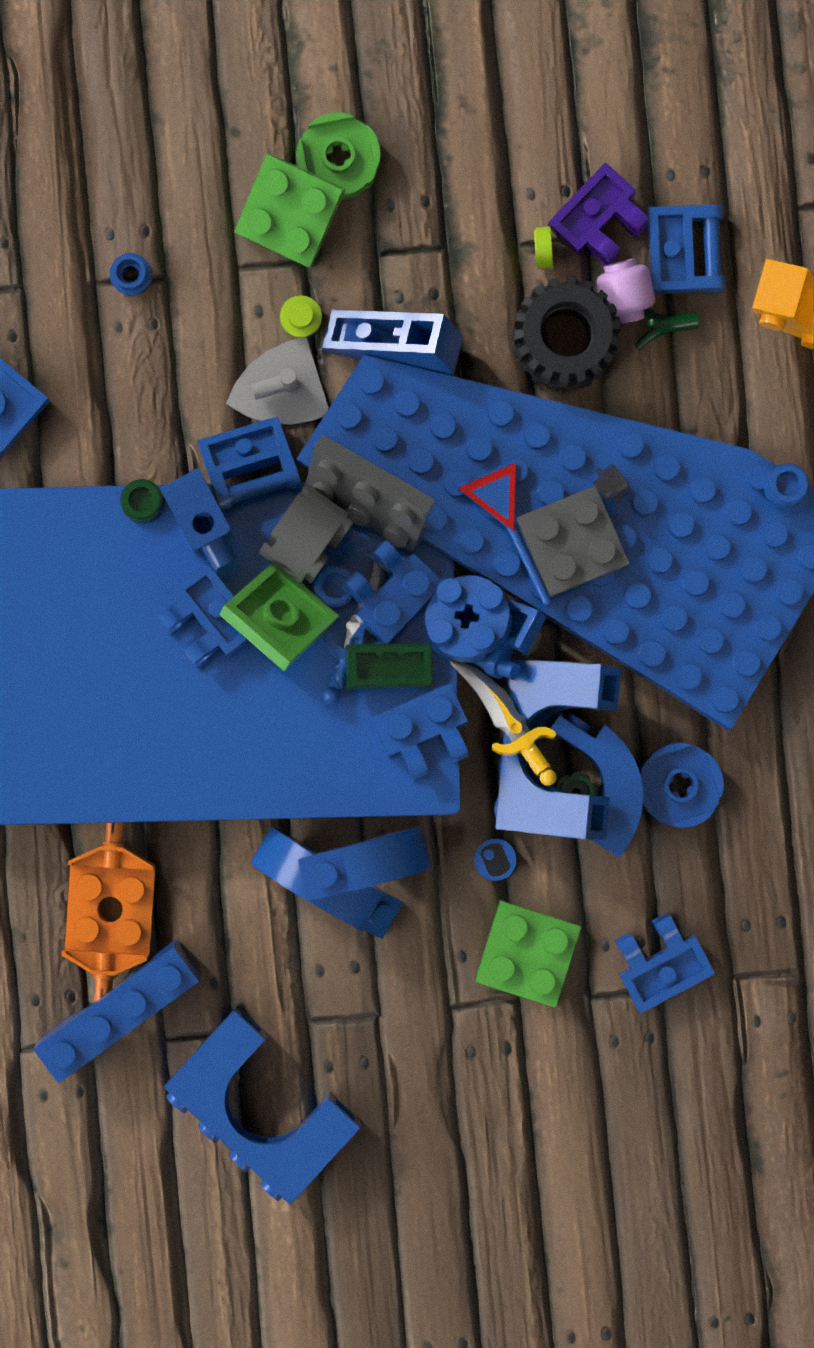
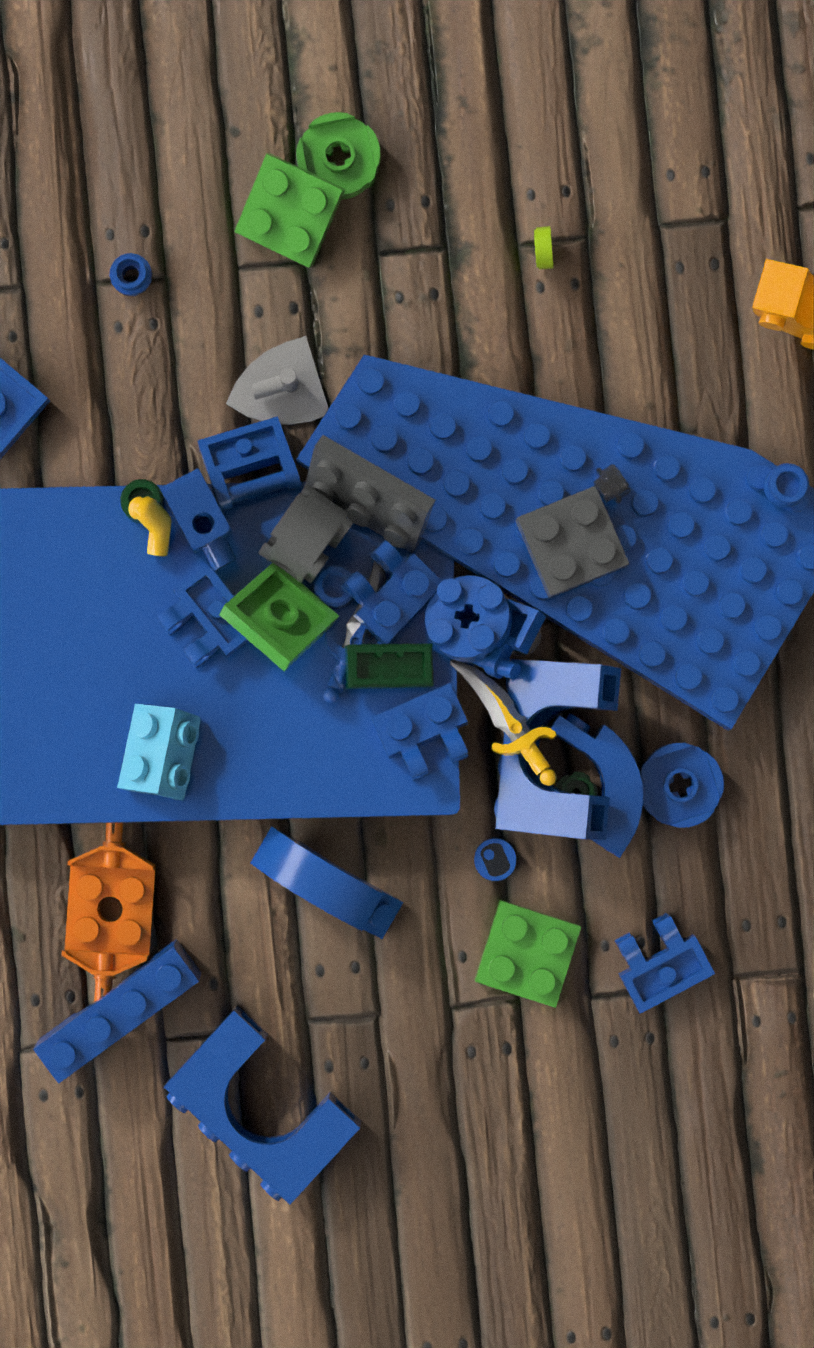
lime plate [280,295,322,338] -> none
blue arch [298,825,432,902] -> none
blue slope [322,310,463,375] -> none
blue piece [458,463,551,606] -> none
black tyre [512,277,621,392] -> none
dark purple plate [548,162,649,266] -> none
lavender head [597,258,655,324] -> none
dark green bar [635,309,699,350] -> none
blue plate [647,205,727,294] -> none
none -> medium azure bracket [117,704,201,801]
none -> yellow arm [128,496,172,556]

